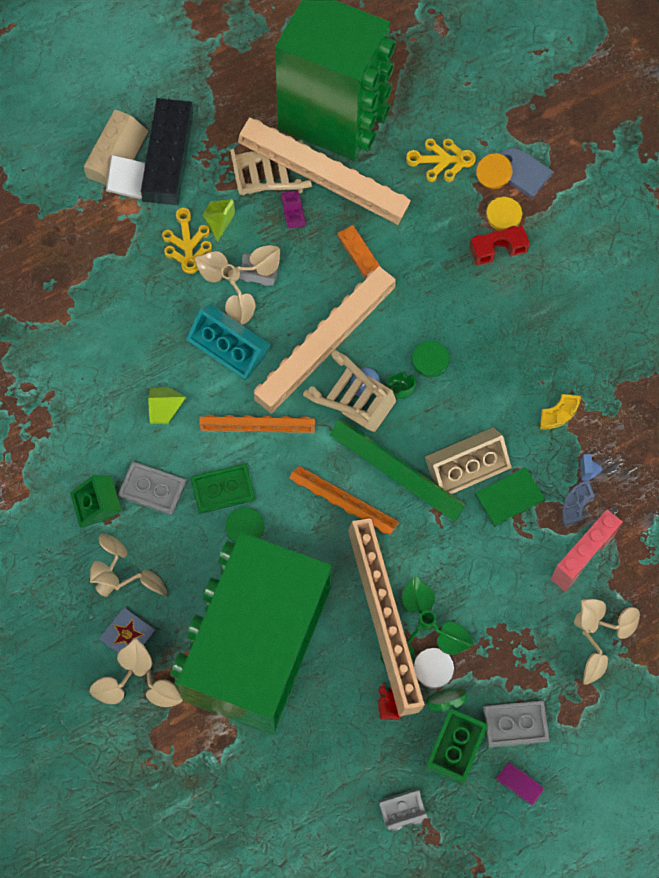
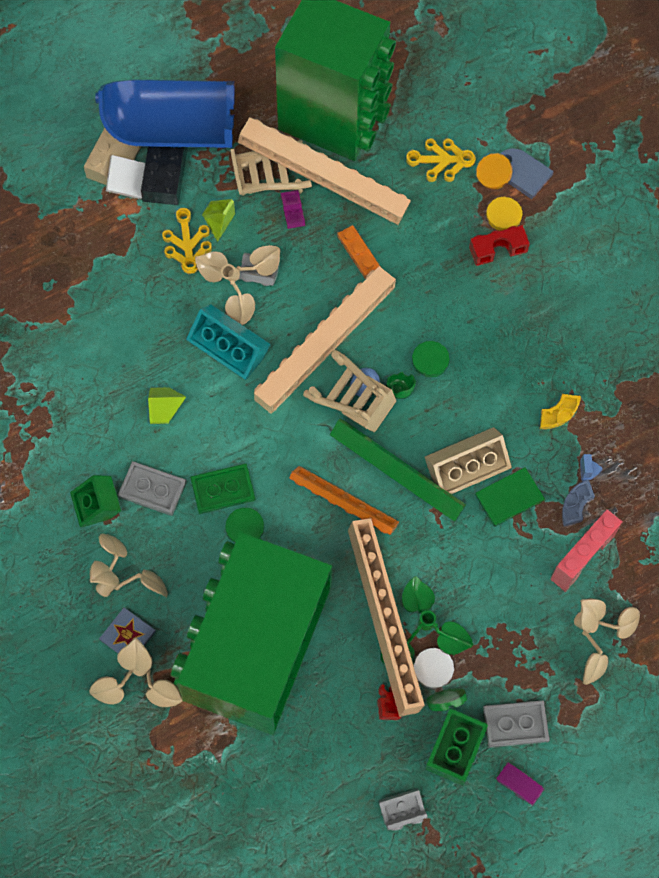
orange plate [199,415,315,433] -> none
none -> blue panel [95,80,235,148]

